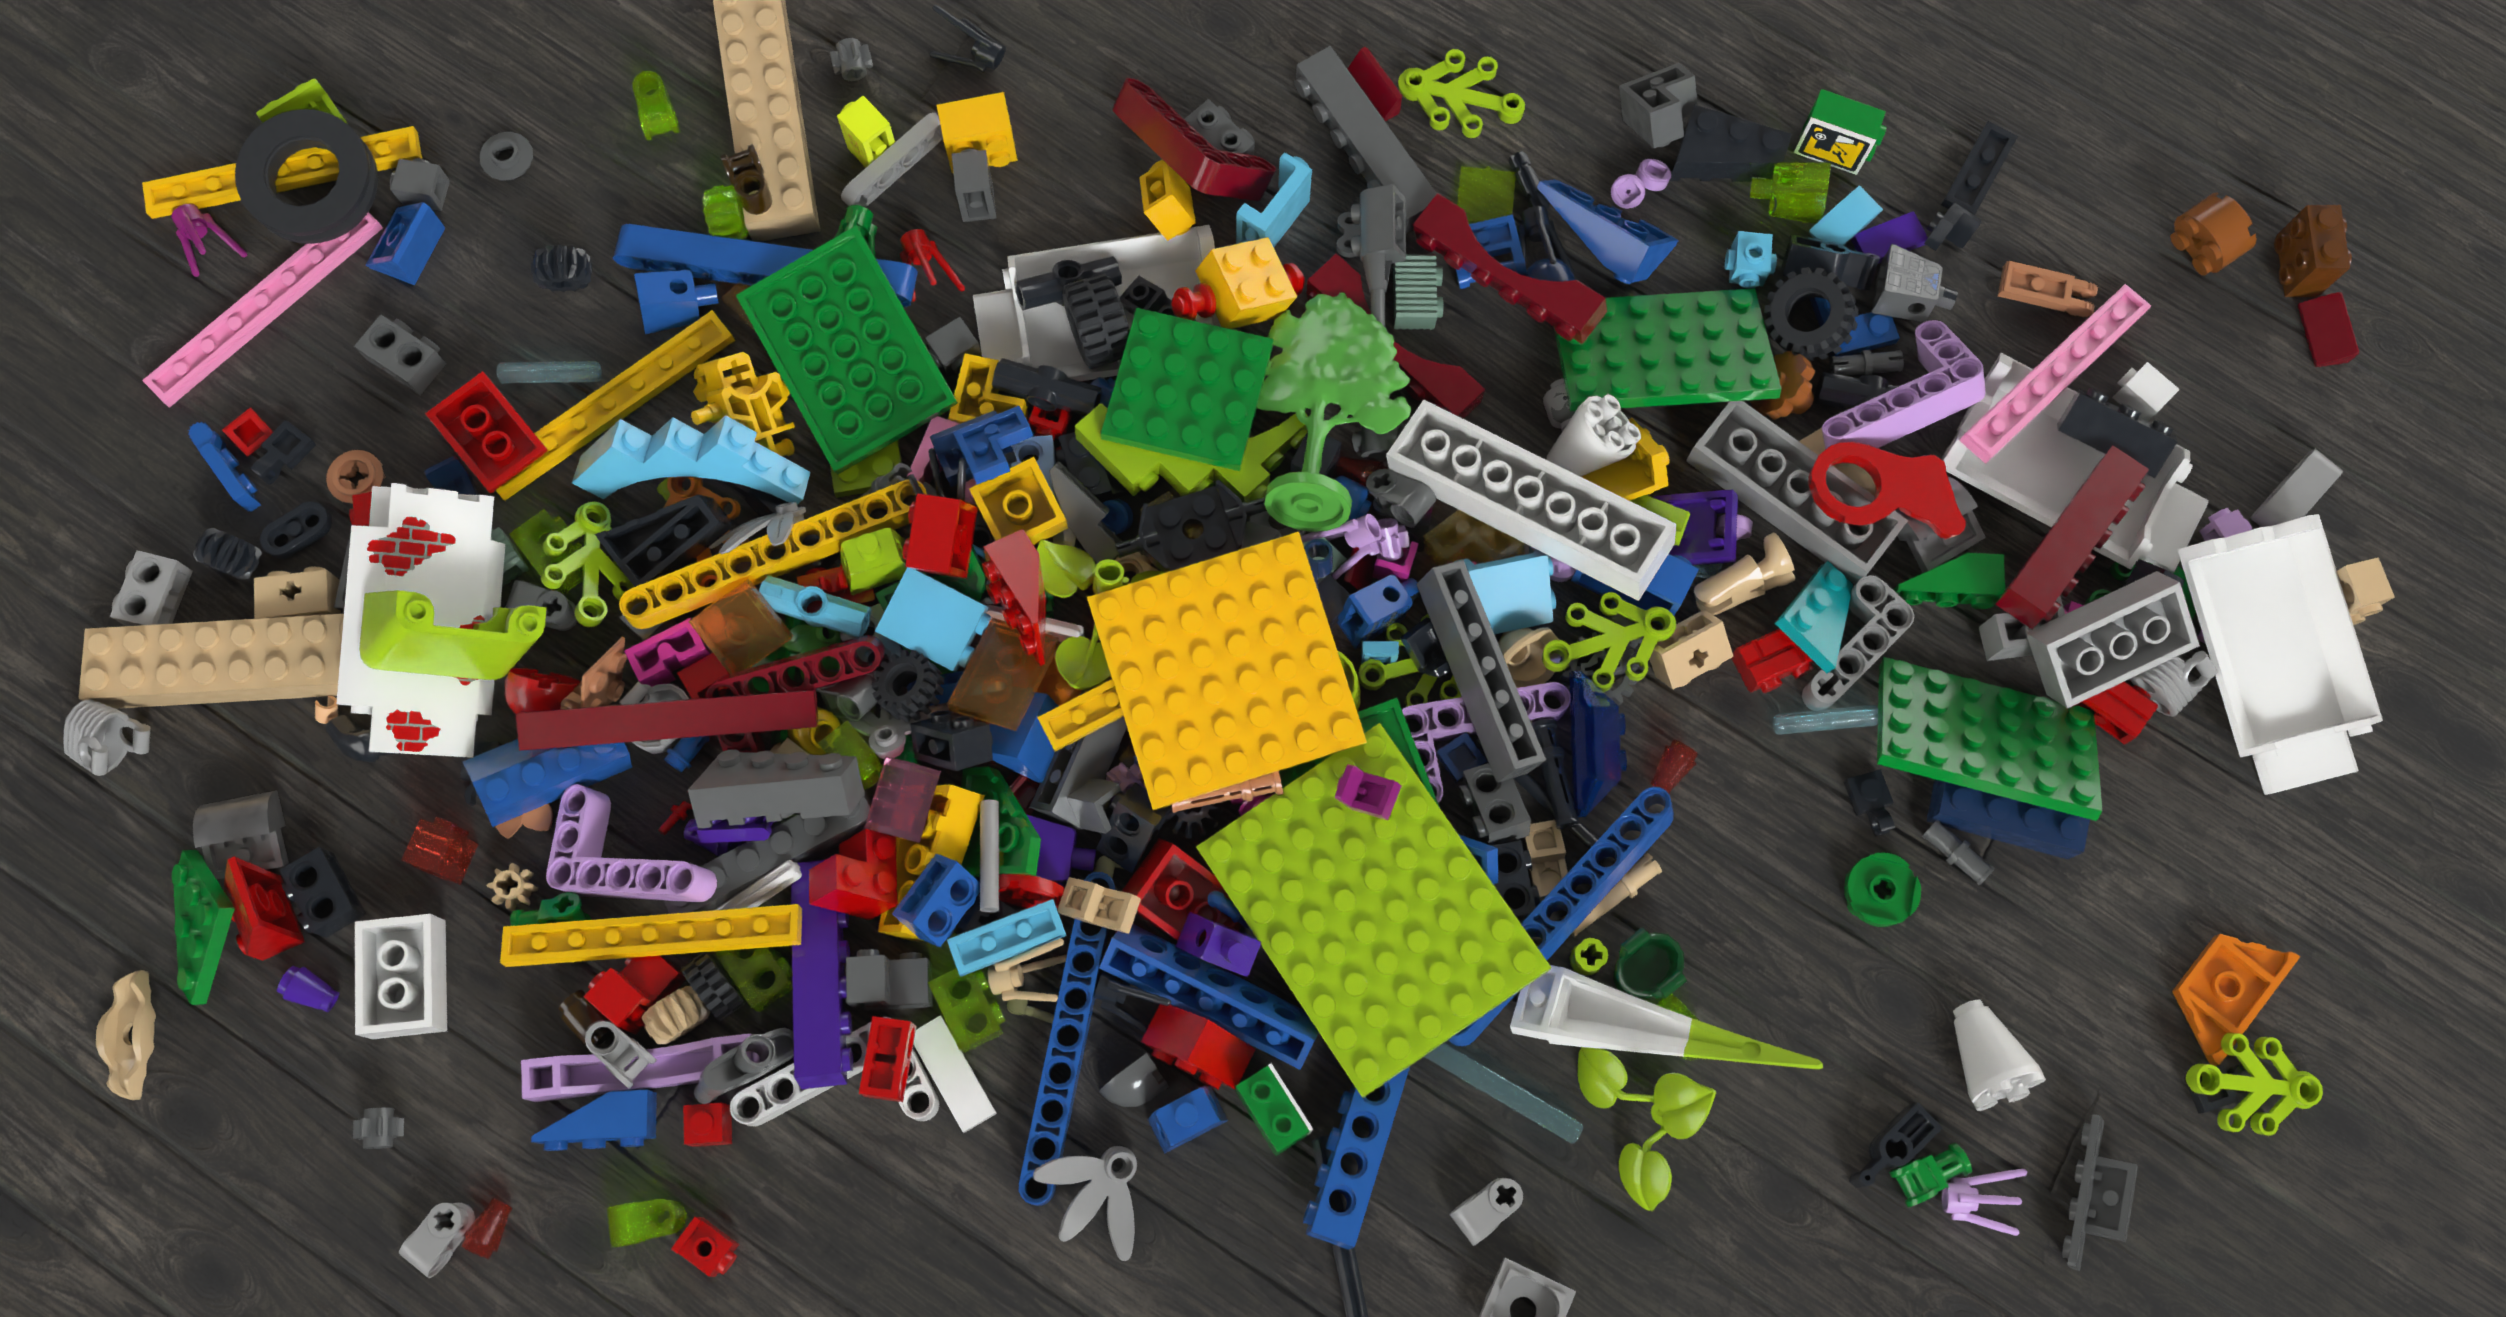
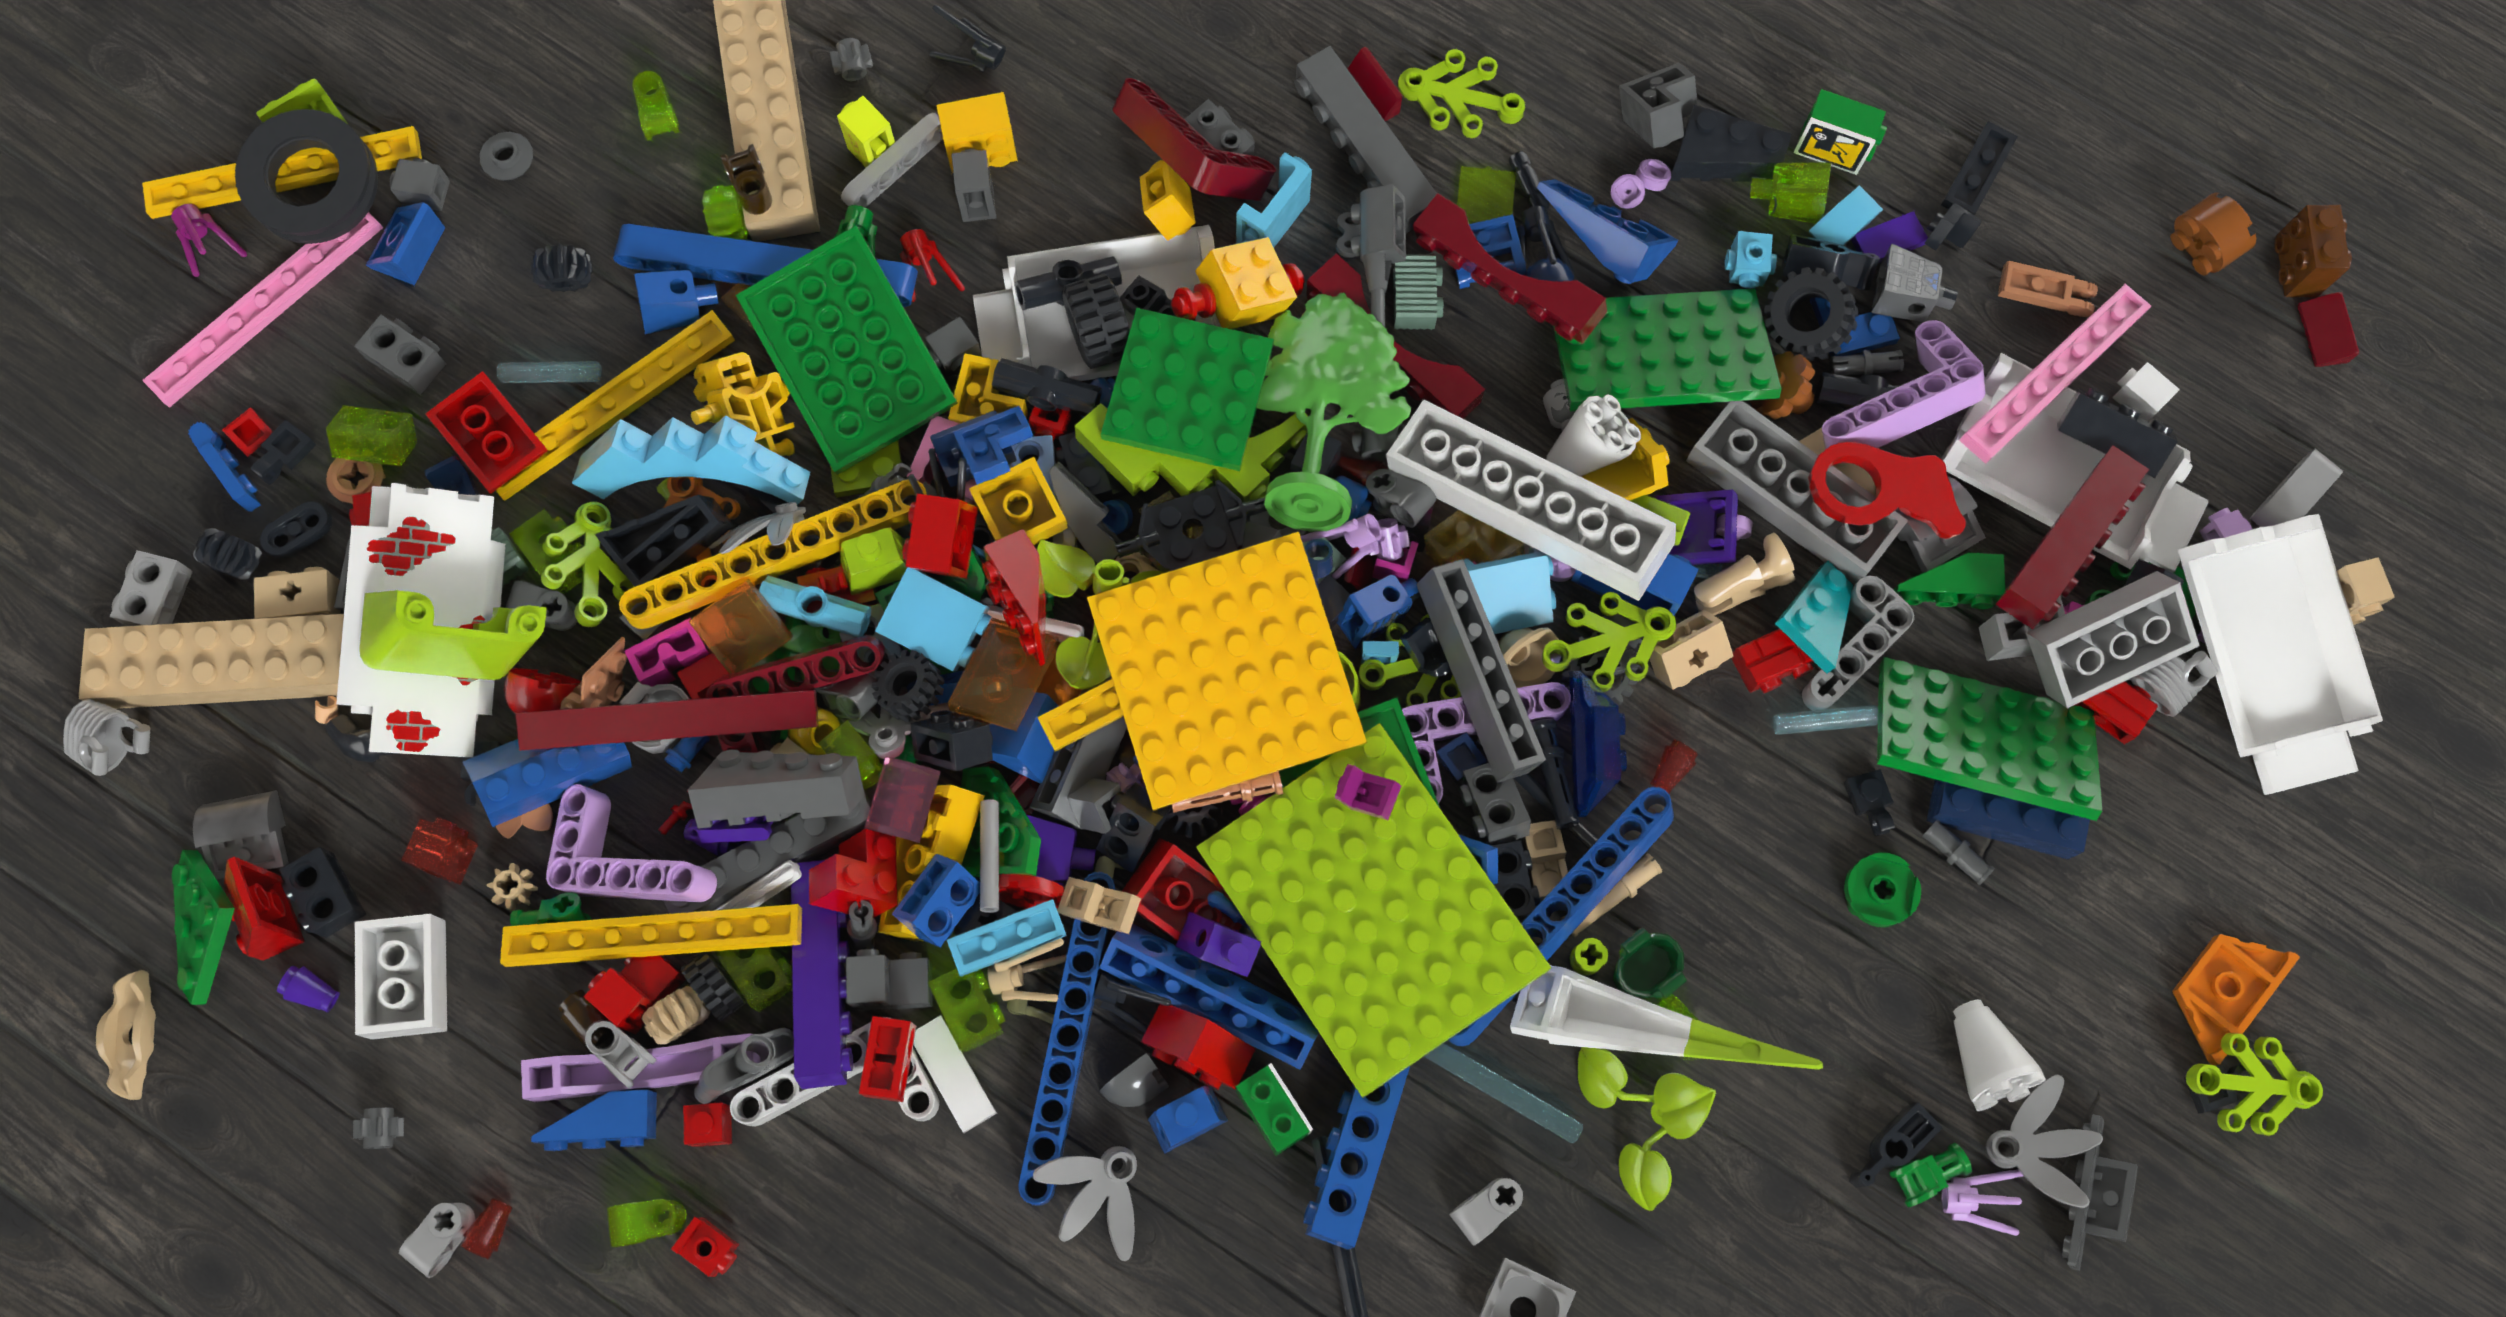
none -> clear neon green brick [326,405,417,466]
none -> dark grey pin [847,900,877,955]
none -> light grey plant [1986,1075,2103,1208]

